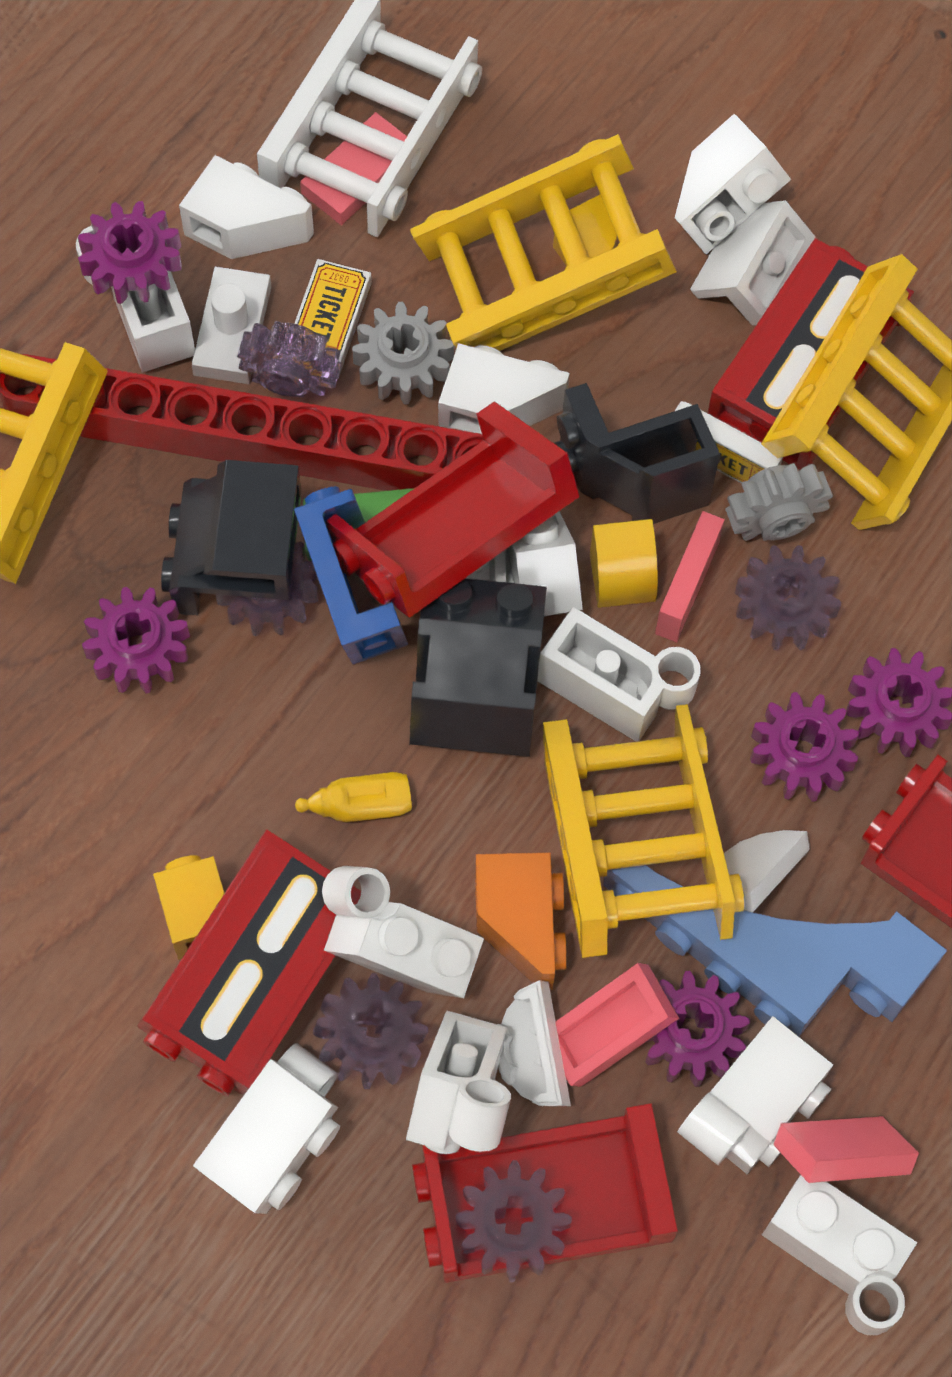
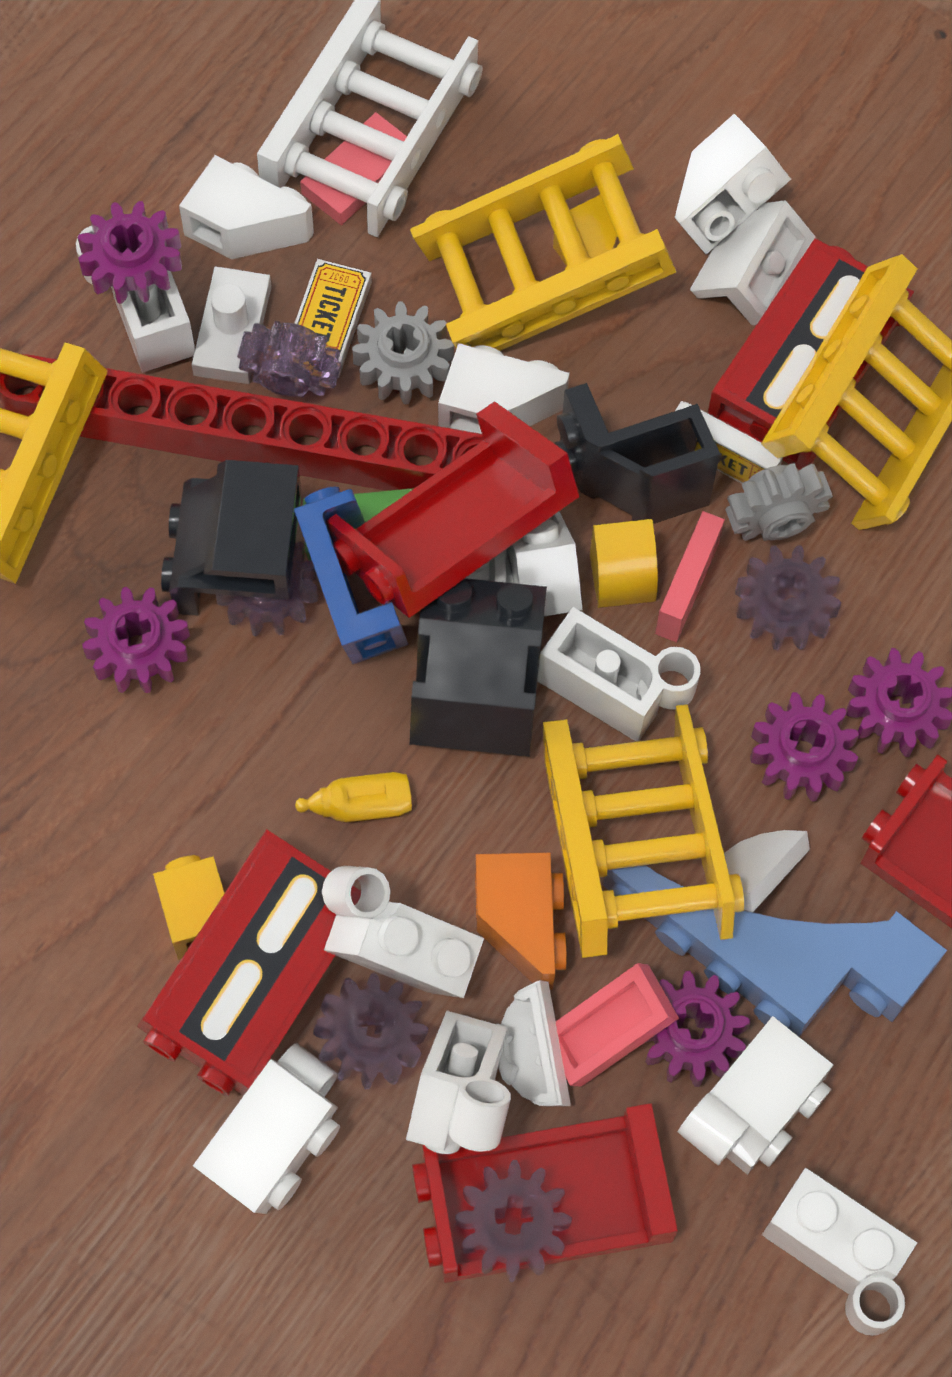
coral tile [773,1116,919,1183] -> none

